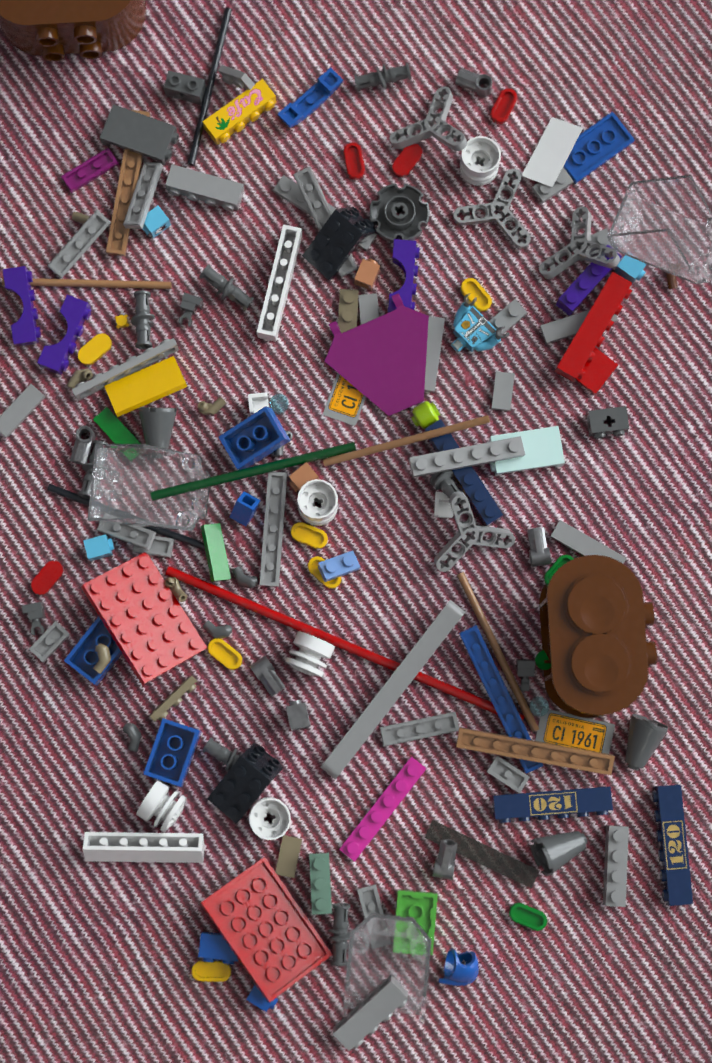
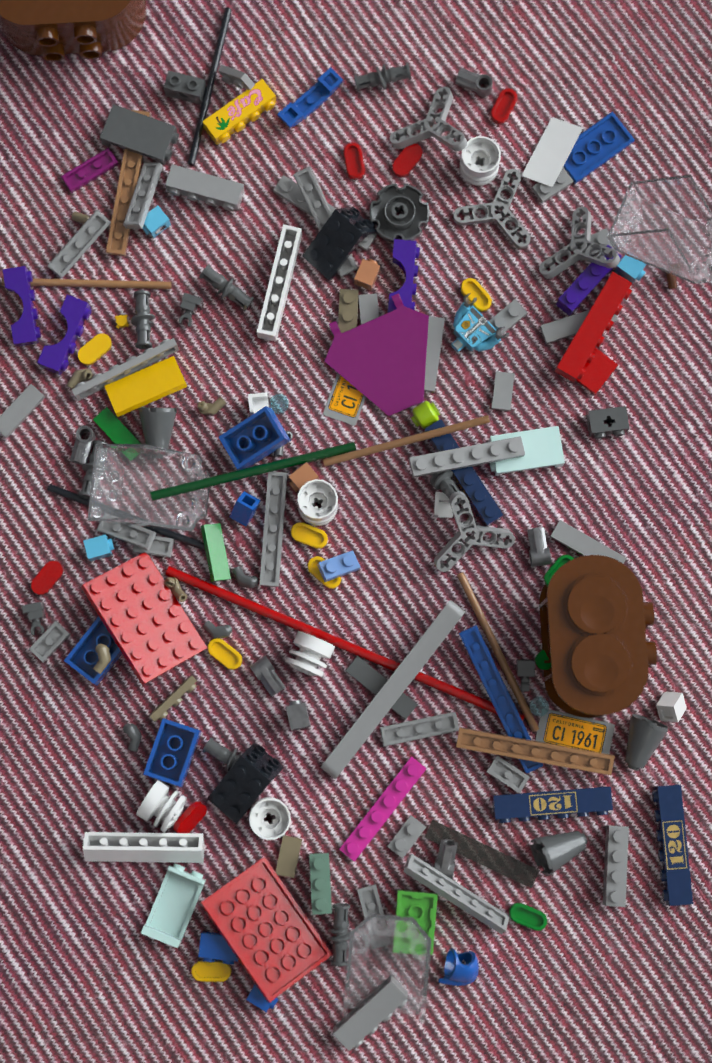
none -> light aqua panel [141,863,206,948]
none -> red tile [173,801,207,833]
none -> dark grey tile [346,656,418,720]
none -> light grey plate [387,815,426,858]
none -> light grey plate [403,854,510,935]
none -> white panel [656,692,686,722]

